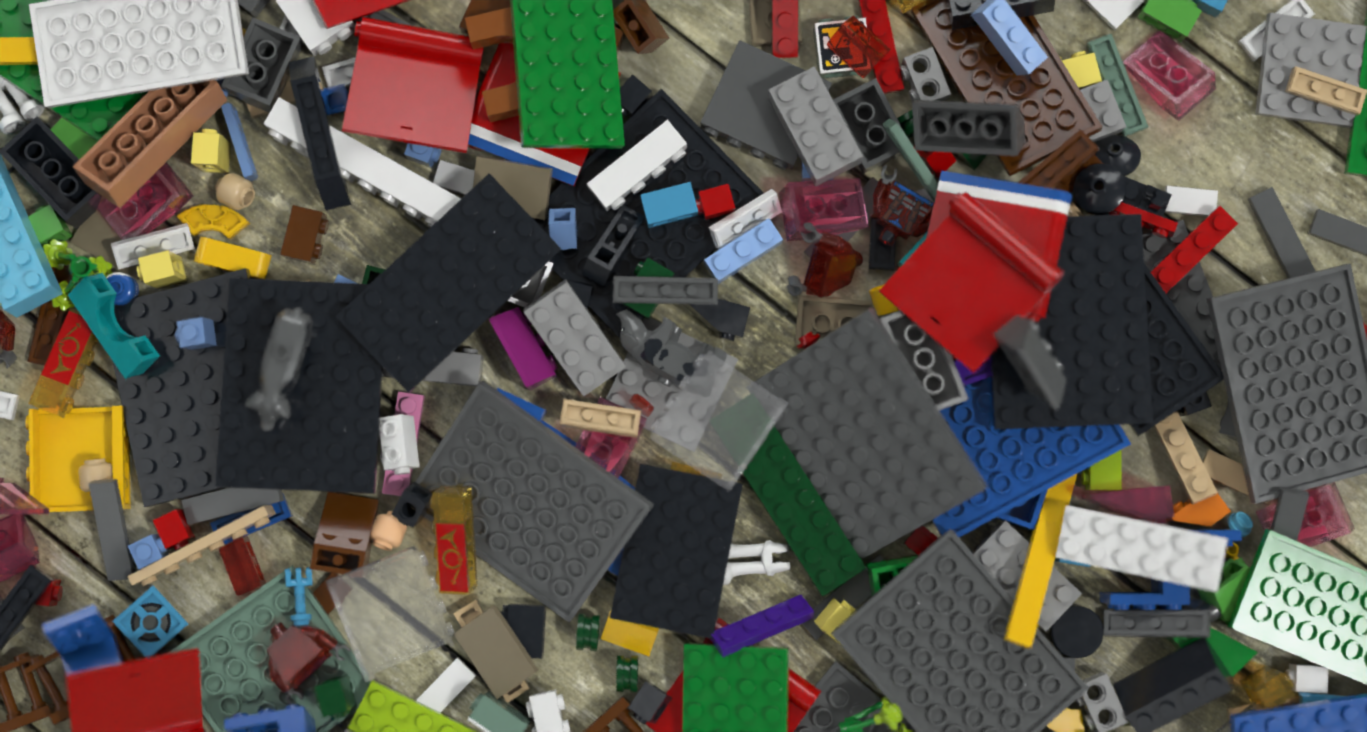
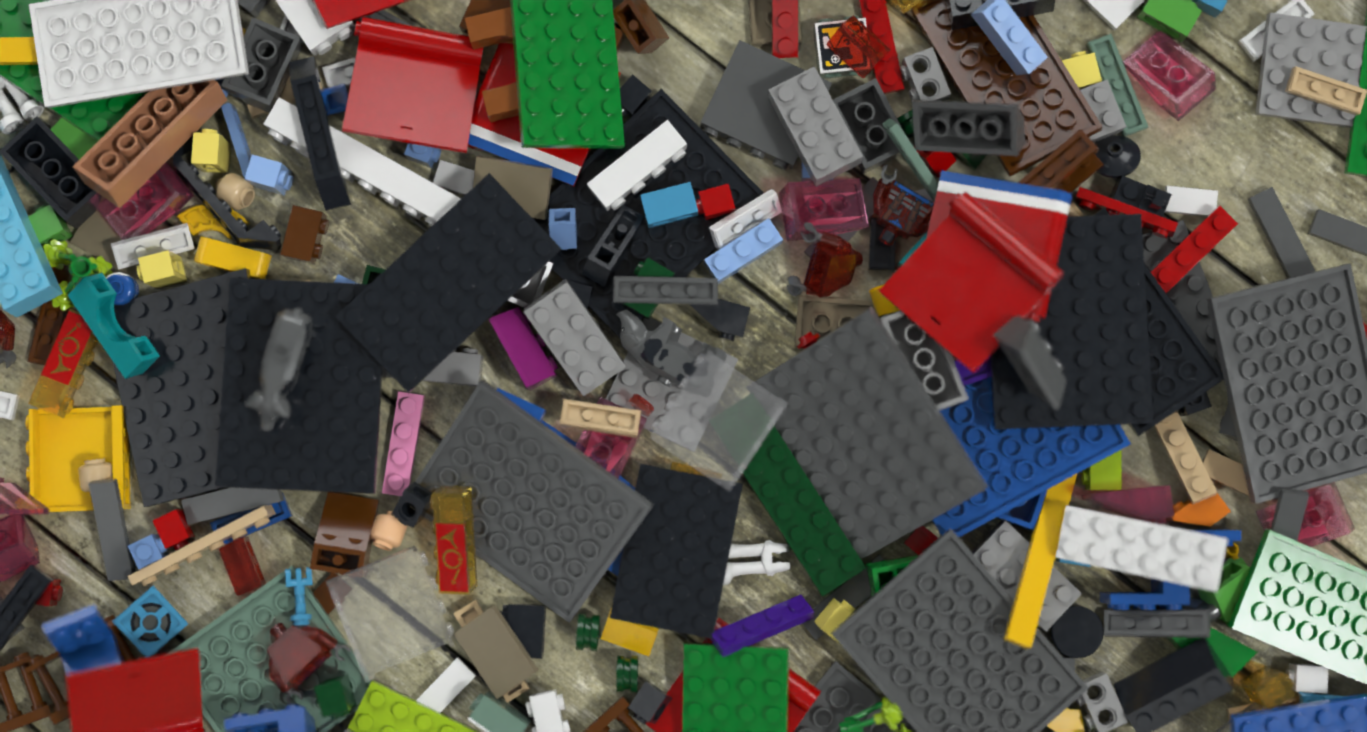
medium blue brick [175,317,217,350] -> none
white brick [379,414,419,475] -> none
black dish [1073,164,1126,214] -> none
medium azure plate [1227,512,1253,537] -> none
none -> black slope [173,135,281,250]
none -> light blue brick [245,155,293,196]

